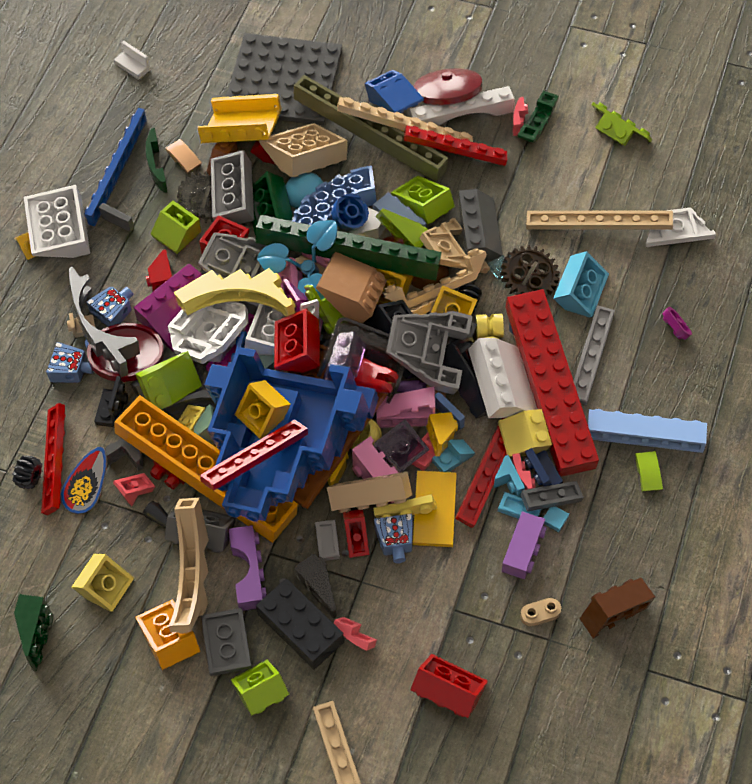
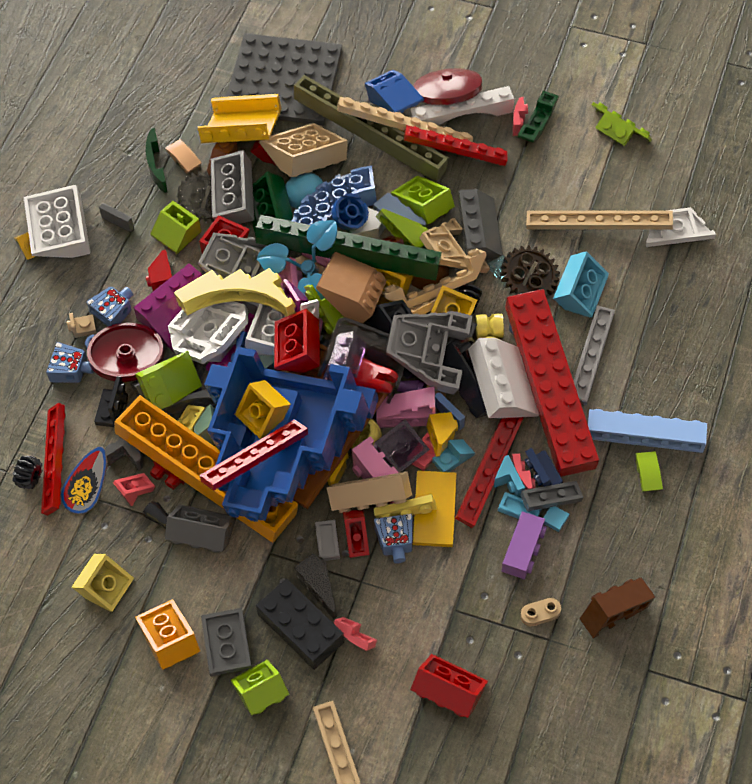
dark green slope [14,594,53,671] -> none
slope [69,267,140,377] -> none
blue plate [85,108,147,227] -> none
white panel [114,40,150,80] -> none
tan arch [169,498,209,633] -> none
medium lavender arch [229,525,267,611] -> none
light yellow slope [498,409,552,458] -> none
magenta plate [663,307,692,340] -> none

